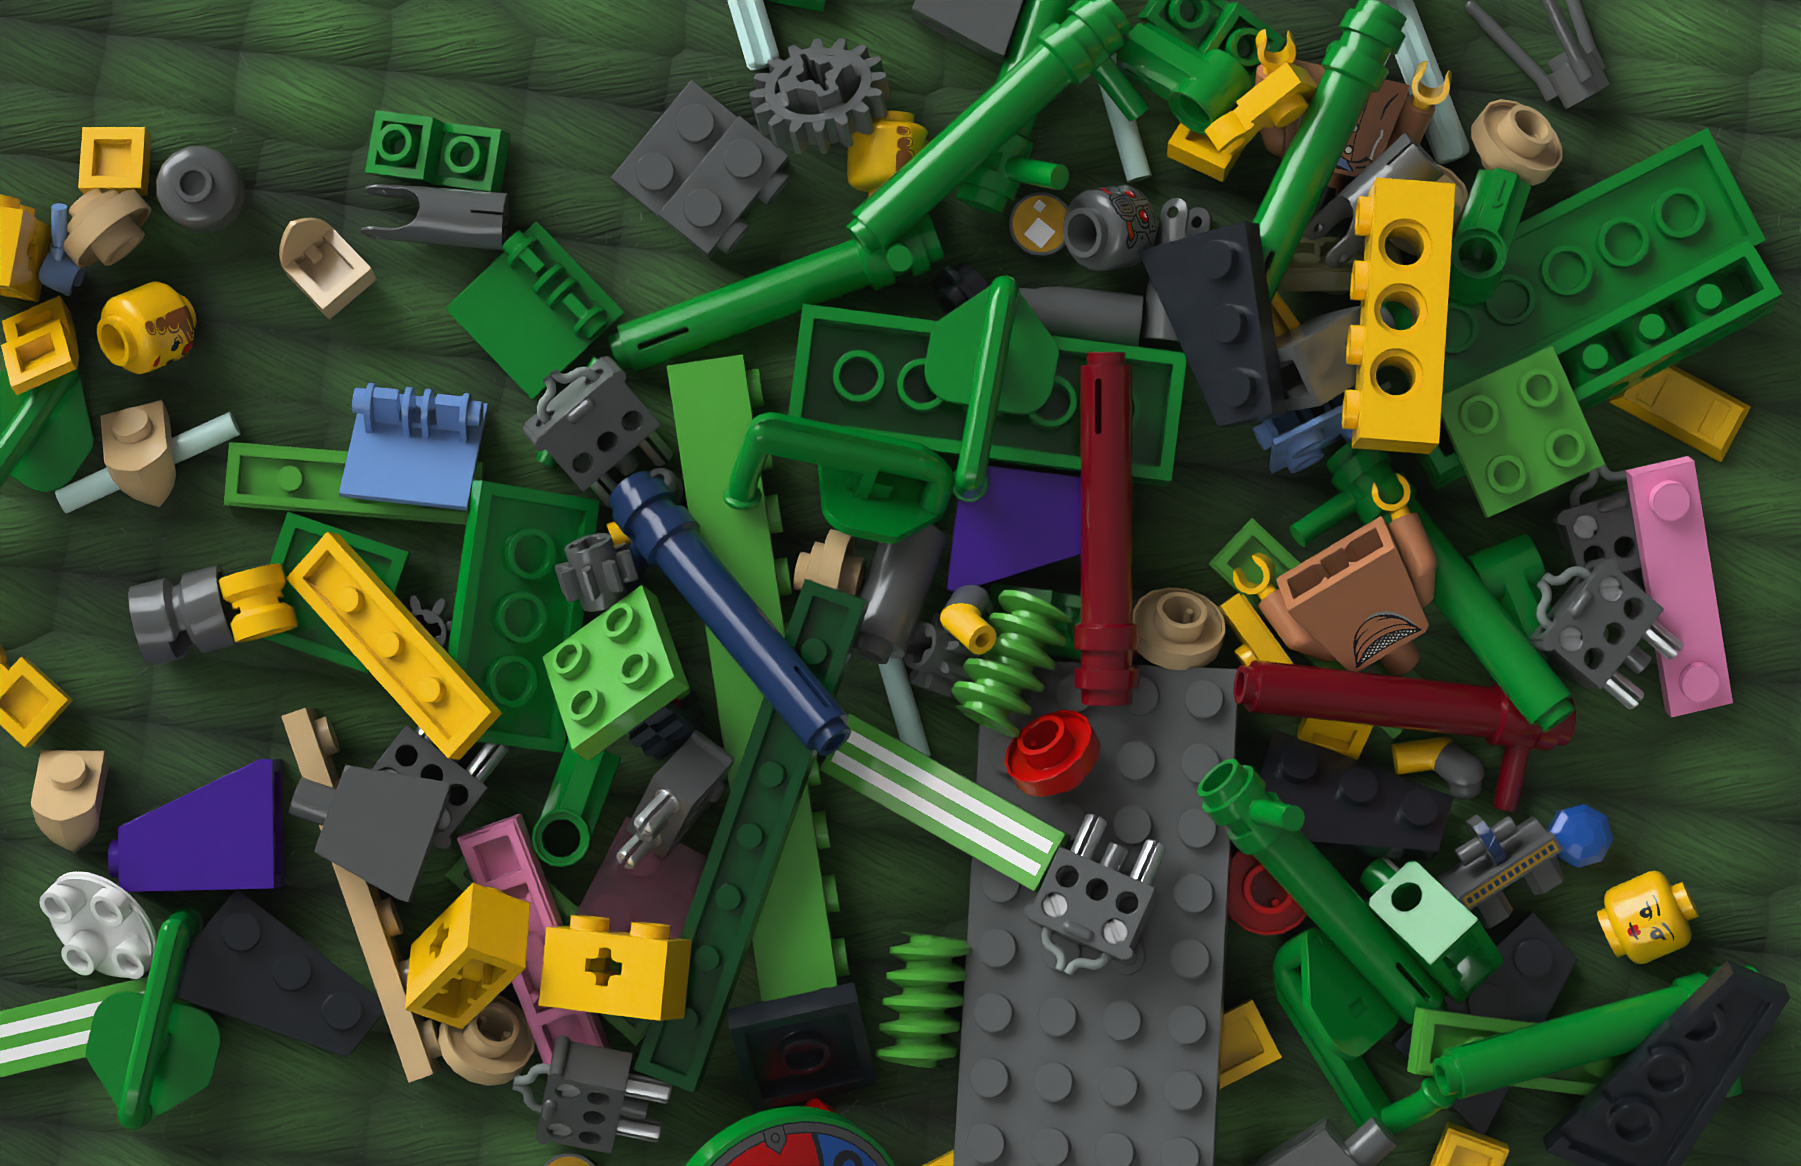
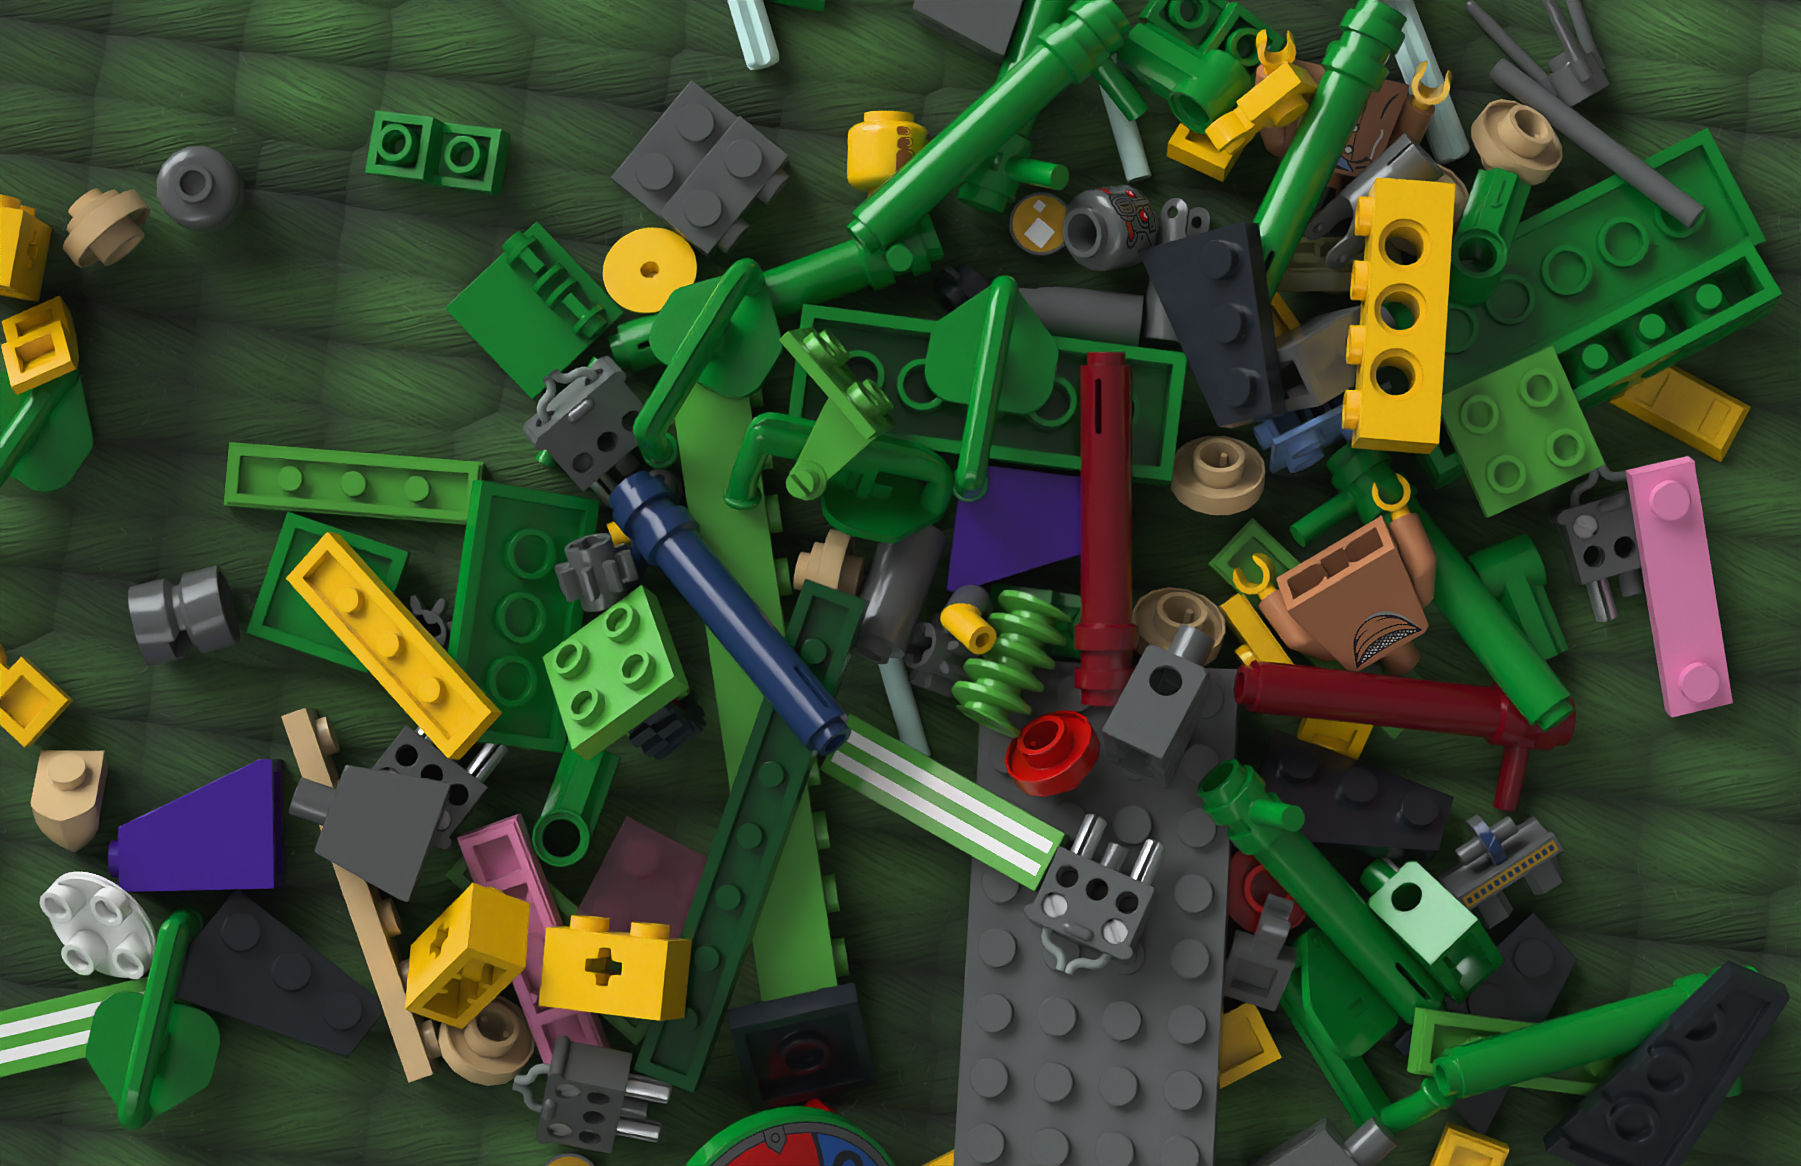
medium blue hand [39,203,87,296] -> none
light aqua bar [55,412,241,514] -> none
yellow plate [78,127,152,196] -> none
yellow head [97,281,196,374] -> none
tan plate [100,400,176,507] -> none
yellow wheel [218,563,298,643] -> none
tan plate [279,218,377,320] -> none
medium blue hinge [339,383,488,511] -> none
dark grey piece [361,184,509,250] -> none
dark grey piece [616,729,735,869] -> none
dark grey gear [750,38,891,154] -> none
bright green piece [875,931,971,1069] -> none
arm [1392,737,1485,800] -> none
dark grey piece [1528,558,1683,709] -> none
blue tile [1546,804,1614,868] -> none
yellow head [1597,871,1699,964] -> none
none -> yellow piece [603,227,697,314]
none -> green piece [633,258,784,469]
none -> bright green plate [779,327,897,501]
none -> dark grey torso [1102,625,1215,789]
none -> tan plate [1171,436,1265,515]
none -> dark grey plate [1224,894,1297,1012]
none -> dark grey bar [1489,58,1706,229]

